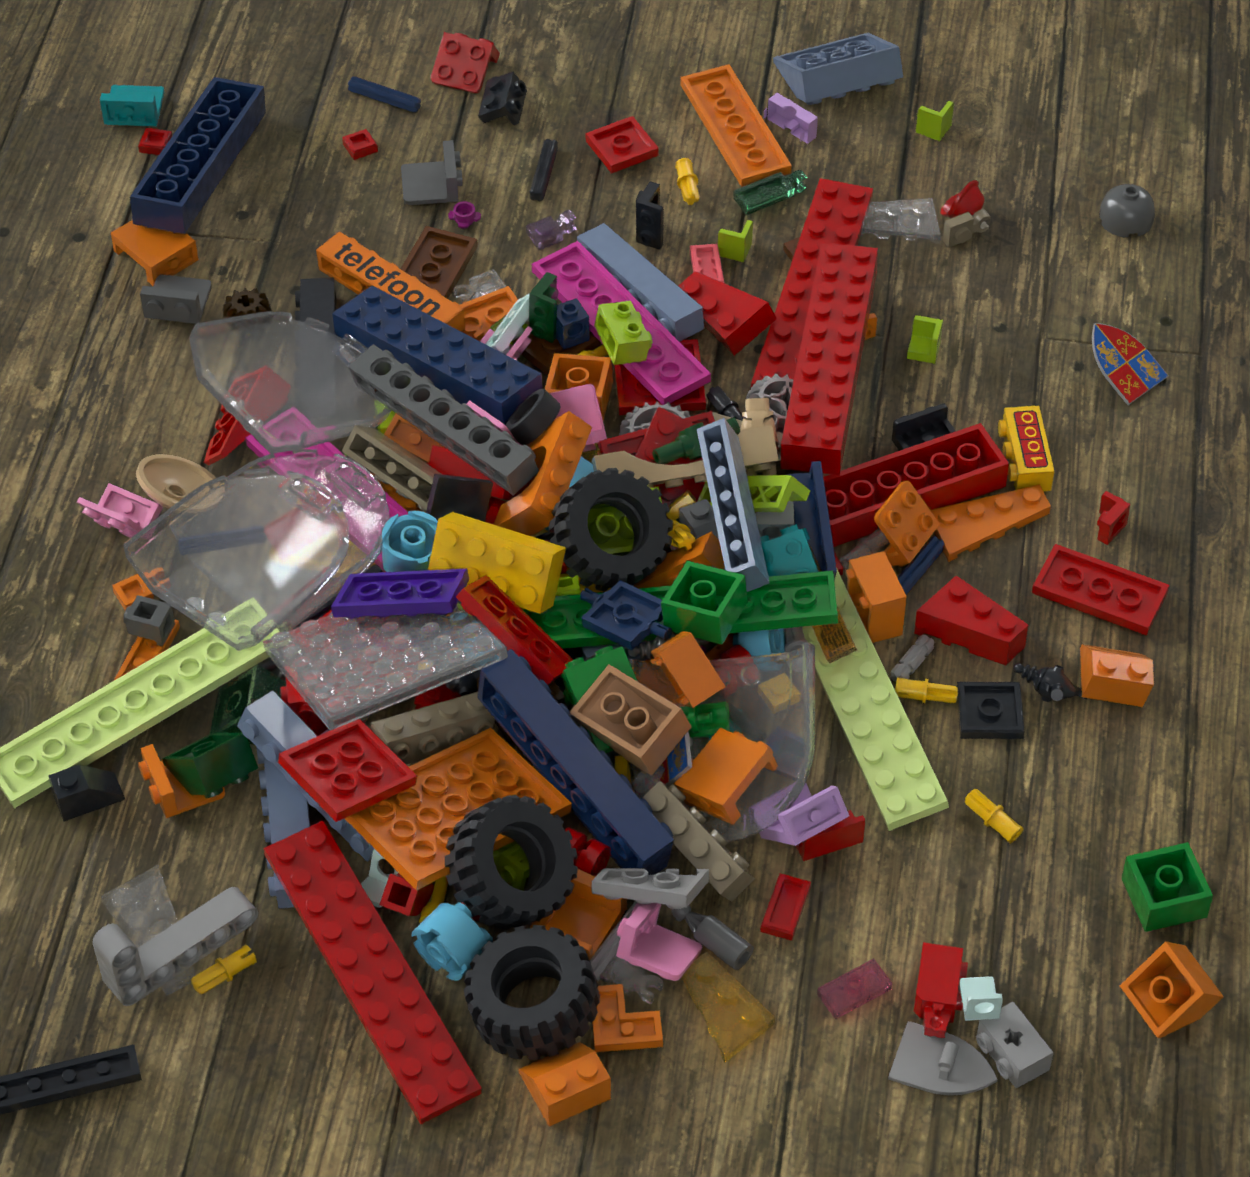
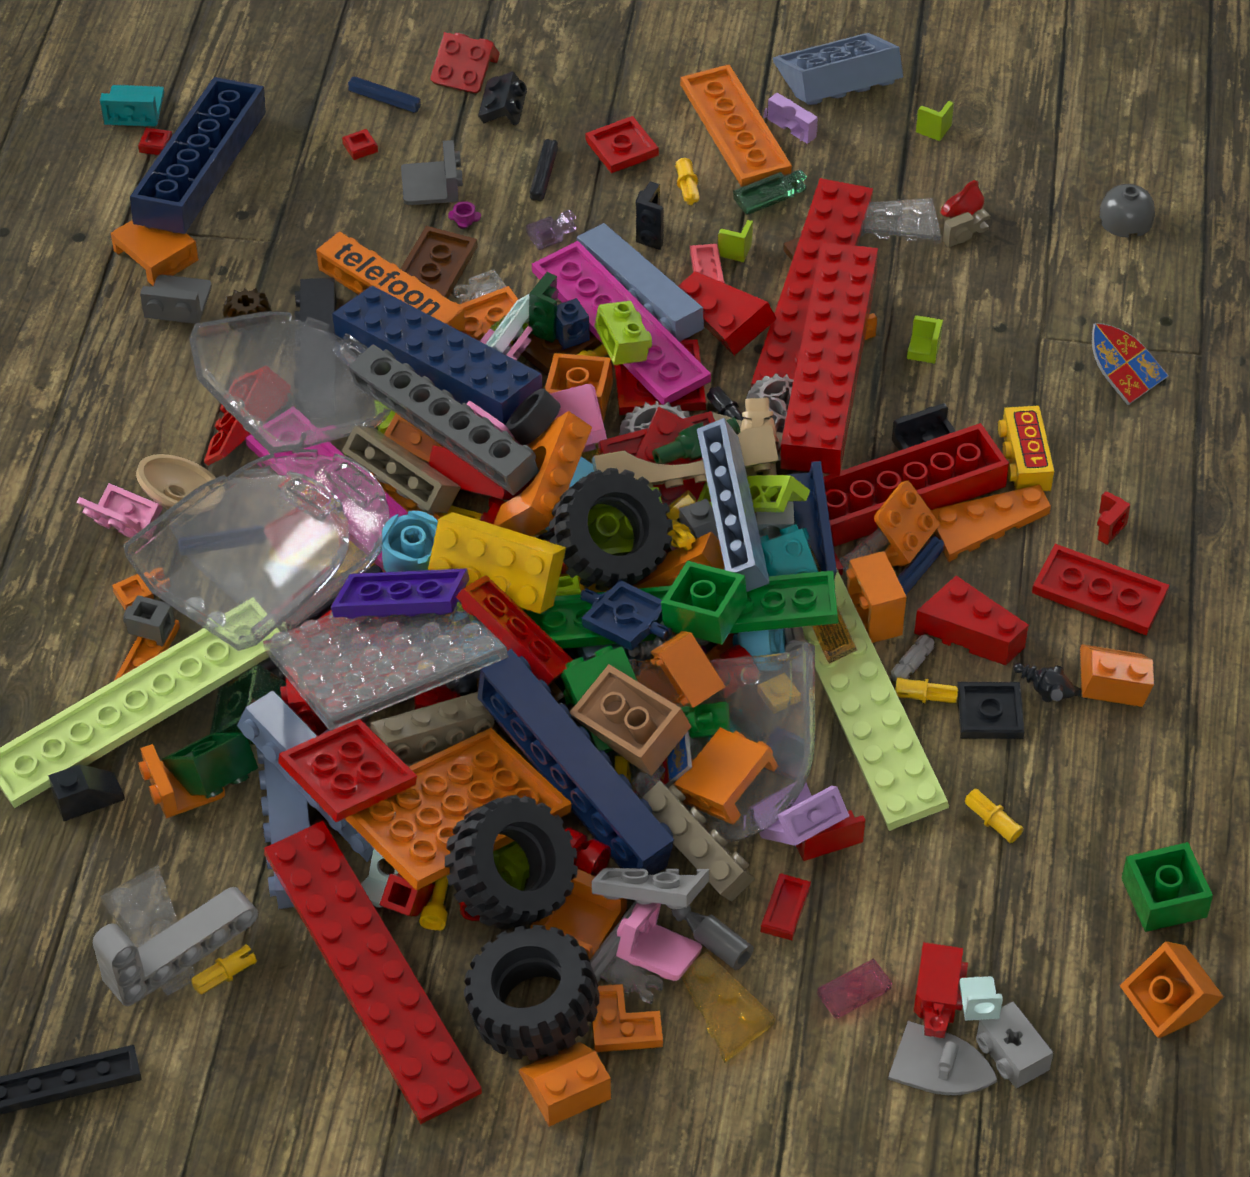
medium azure brick [412,902,493,981] -> none
black tile [426,474,494,522] -> none

